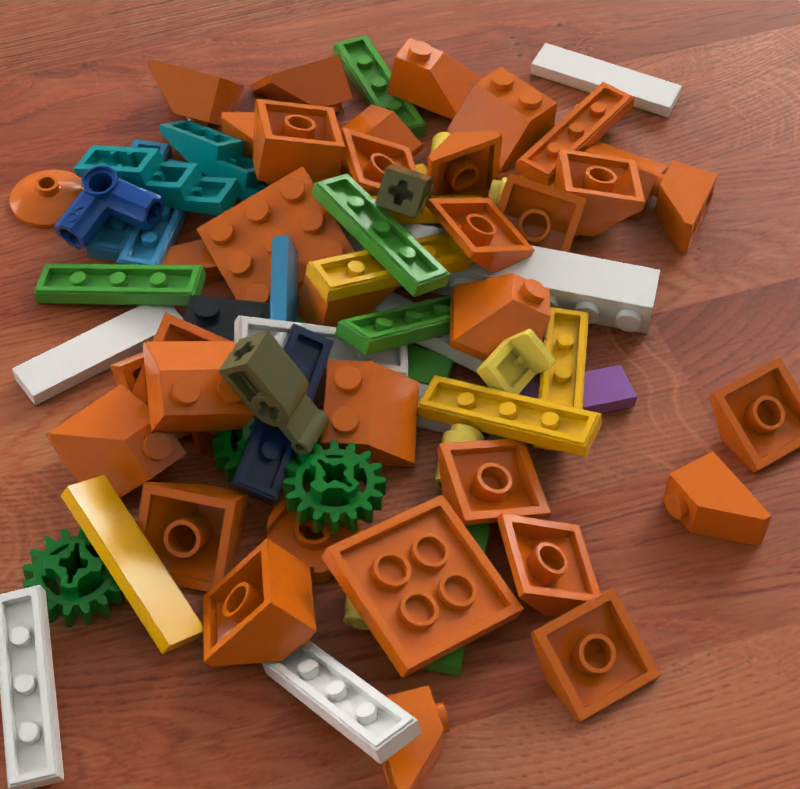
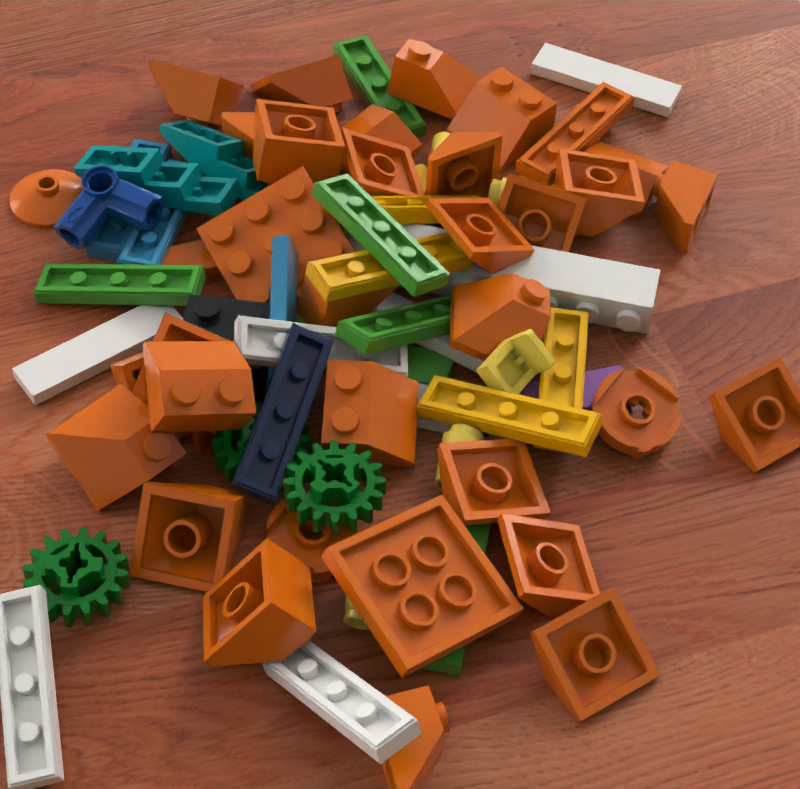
yellow tile [61,475,203,654] -> none
olive piece [218,331,329,455] -> none
olive piece [374,164,435,218] -> none
orange slope [663,451,772,546] -> none
none -> orange plate [592,368,681,459]

